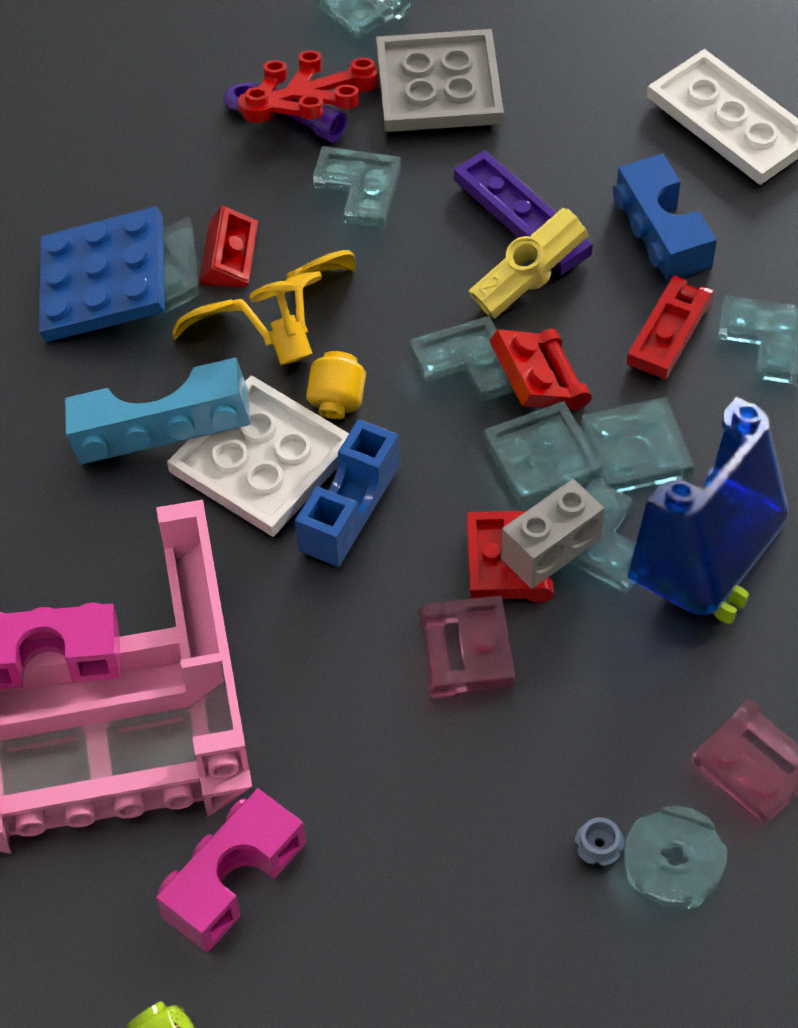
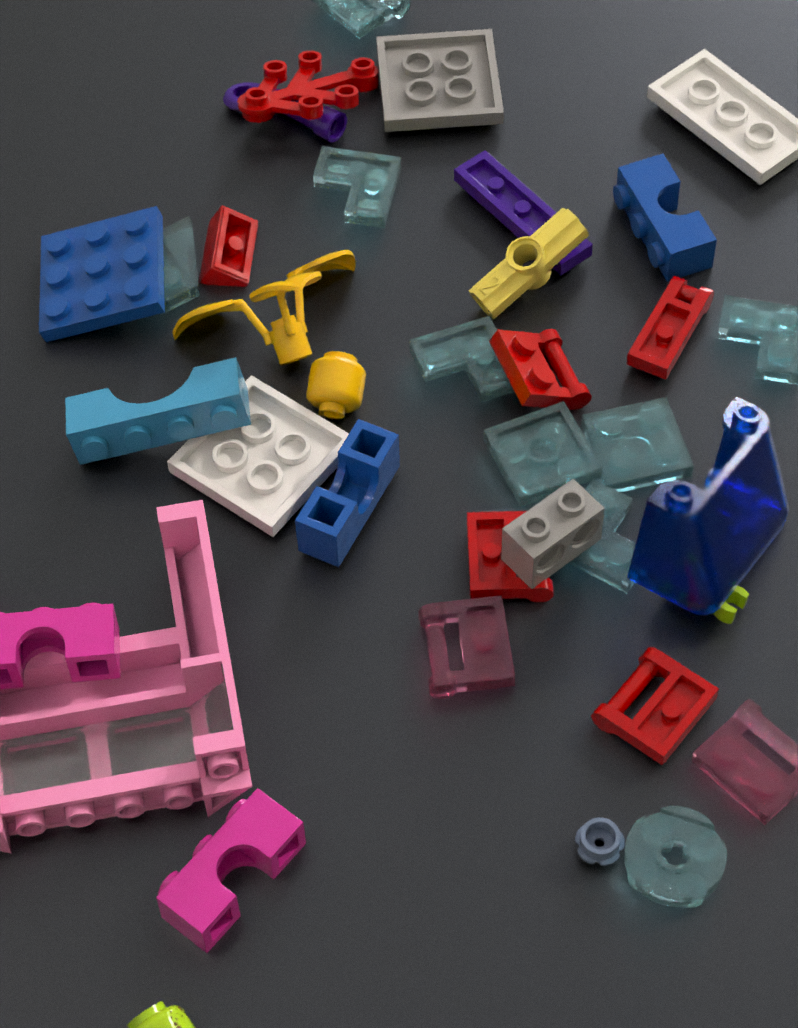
none -> red plate [591,647,719,766]

